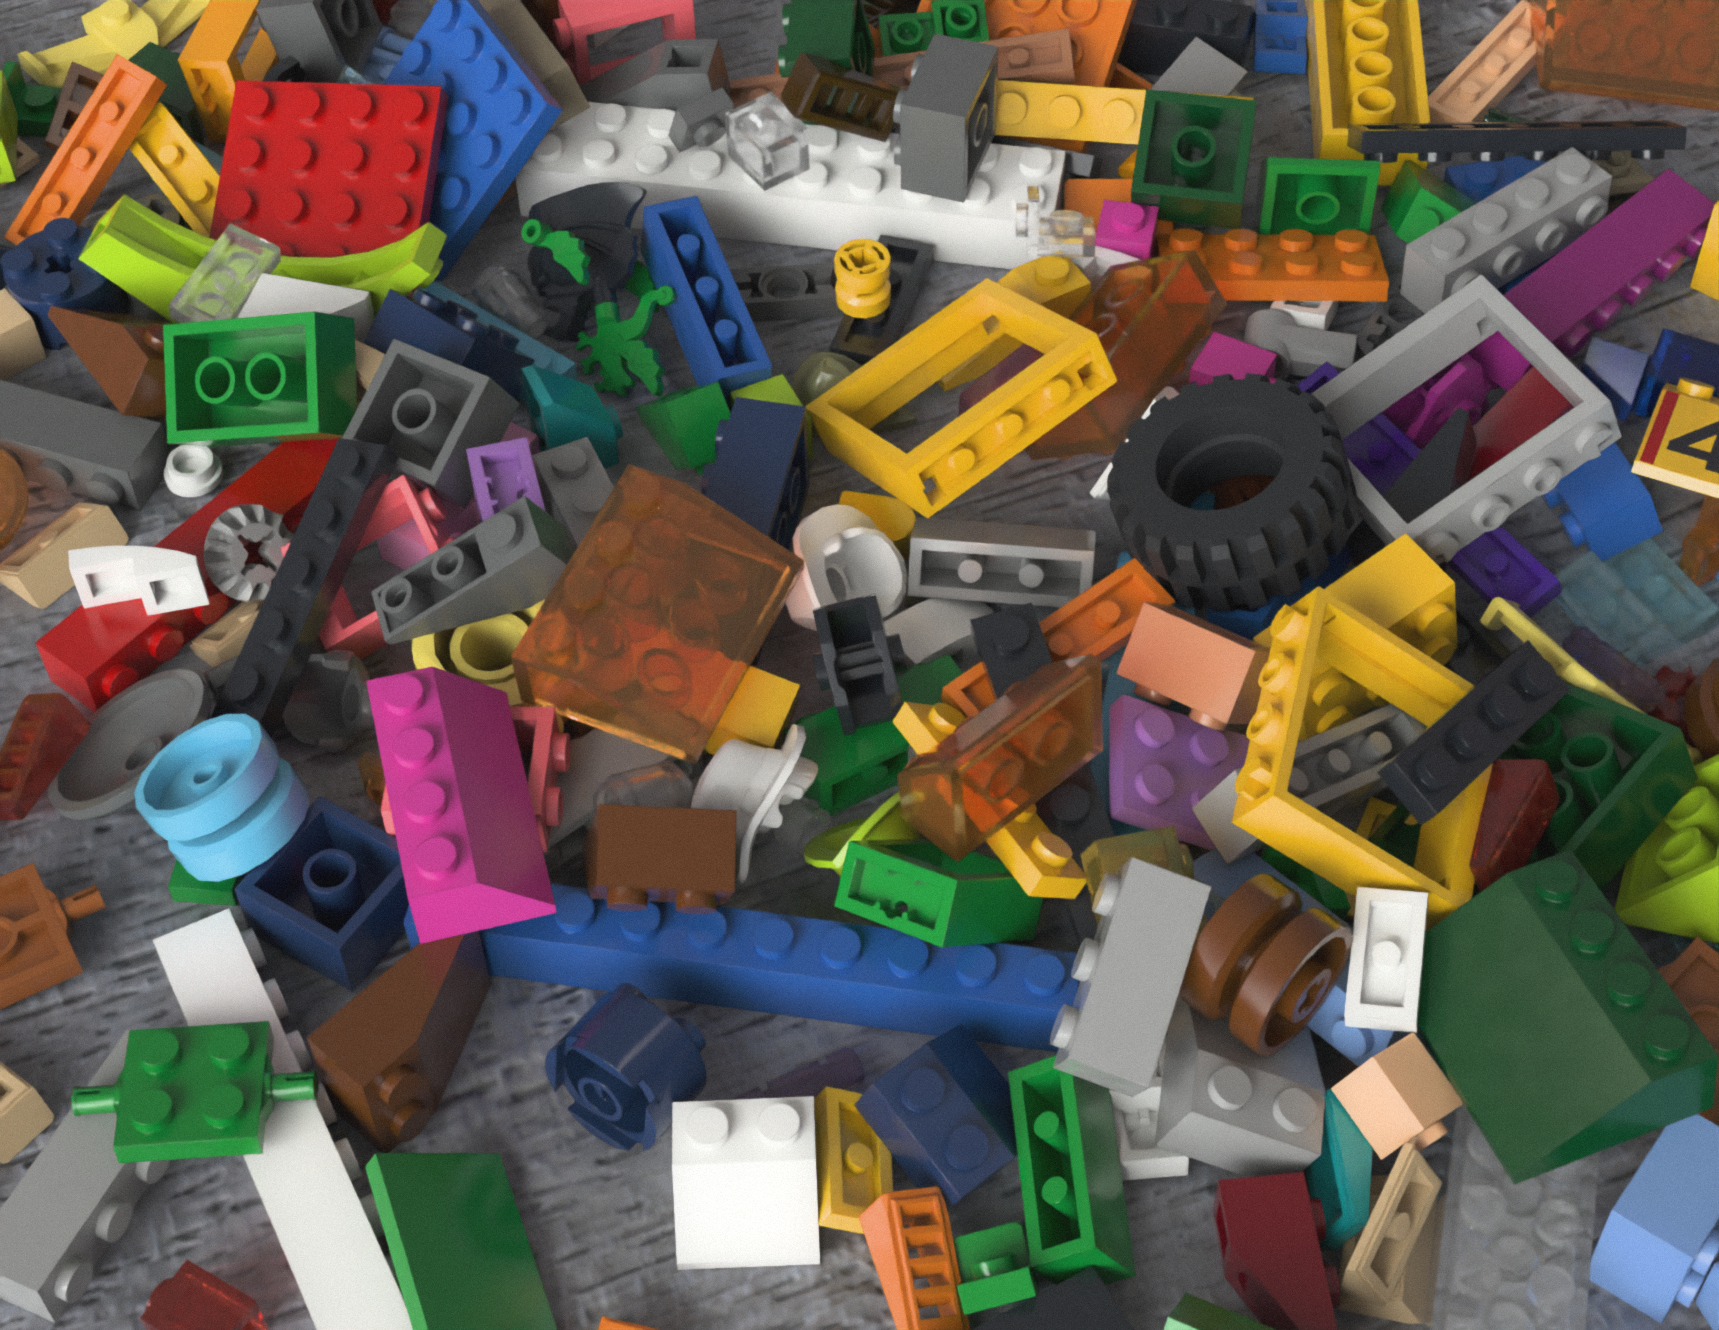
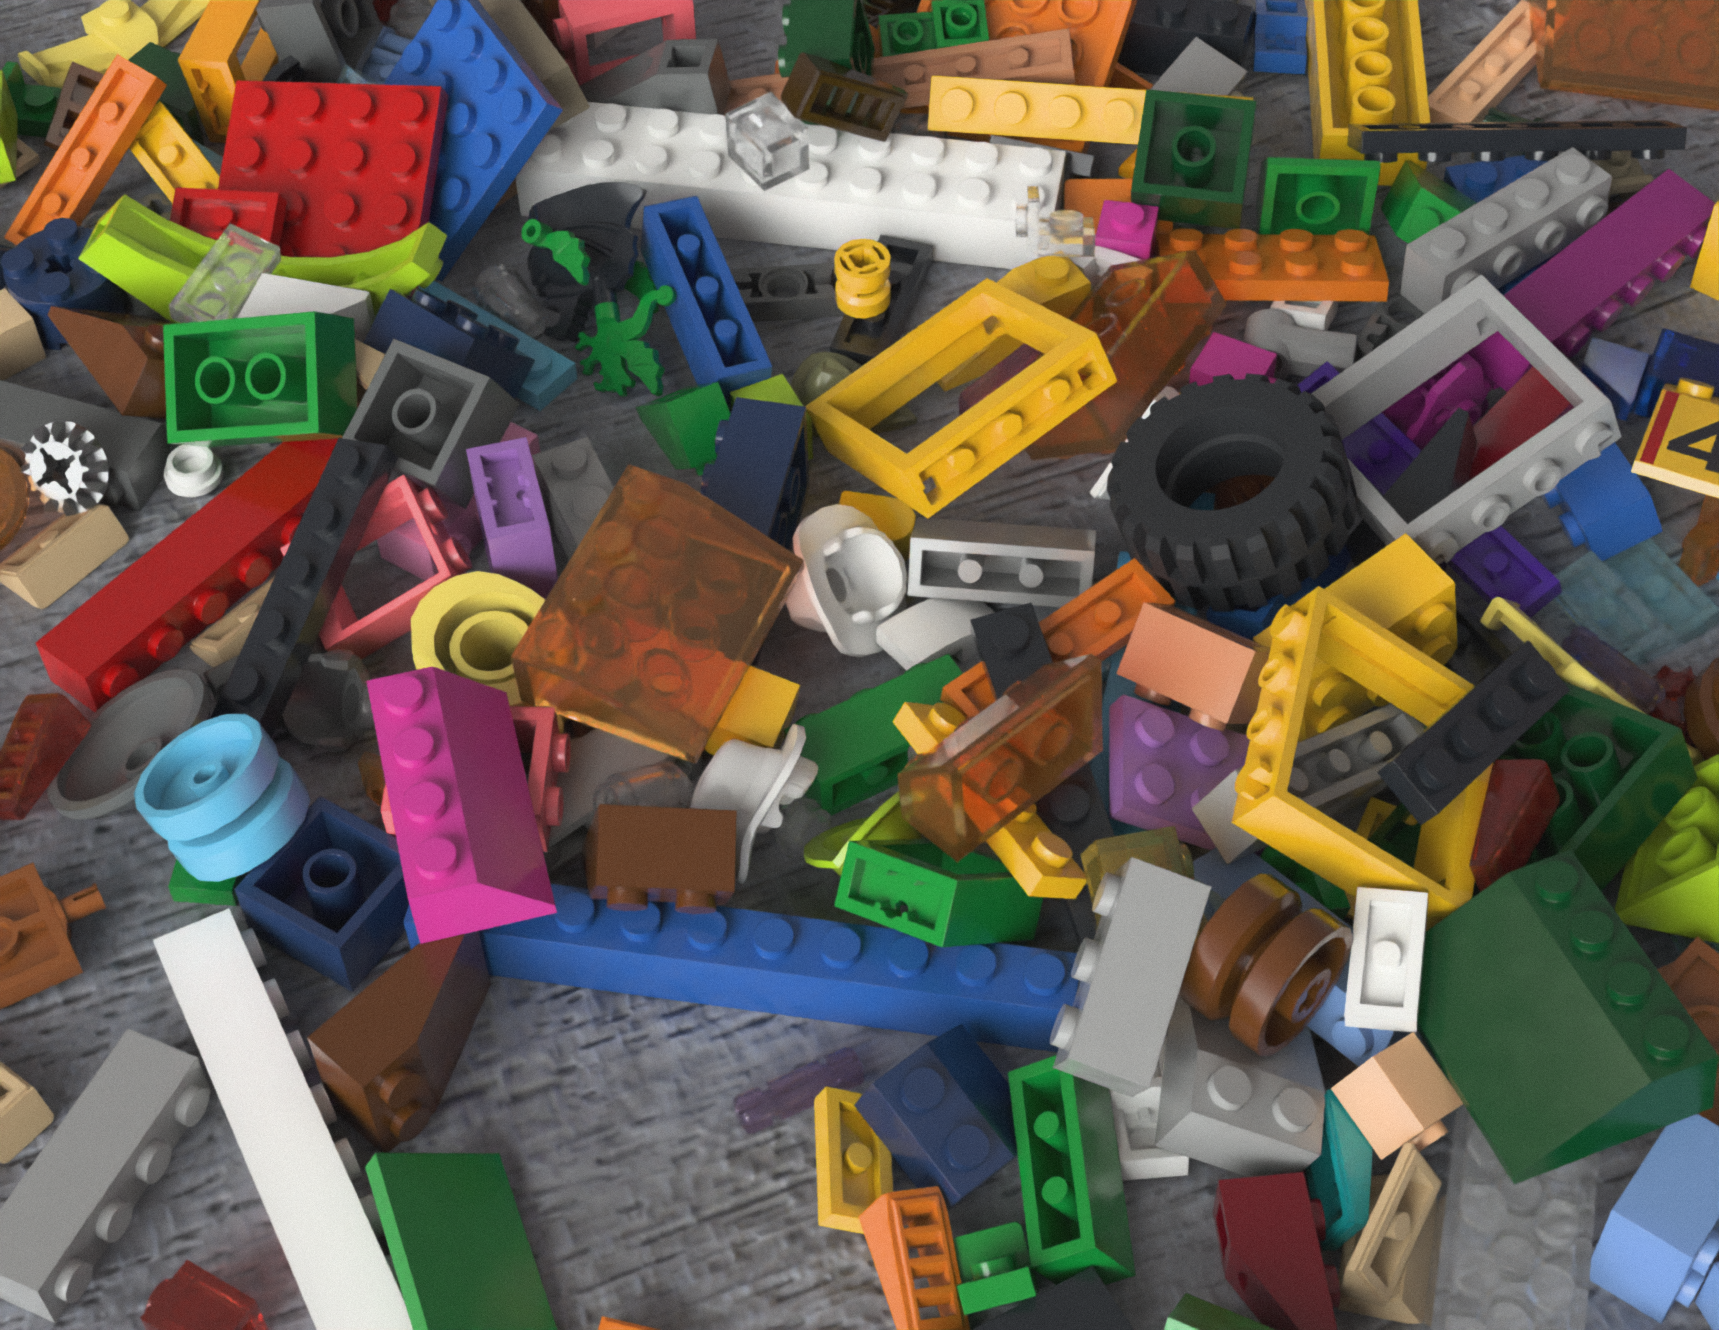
white slope [68,546,209,616] -> none
green plate [71,1021,319,1163] -> none
light grey gear [204,504,294,601] -> none
dark grey slope [371,496,582,645] -> none
teal slope [521,365,623,469] -> none
dark blue brick [545,982,707,1151] -> none
dark grey plate [668,87,734,153] -> none
white slope [672,1096,820,1270] -> none
black hinge [812,593,908,736] -> none
dark grey brick [893,34,999,203] -> none
none -> flat silver gear [19,421,109,516]
none -> red plate [169,187,288,253]

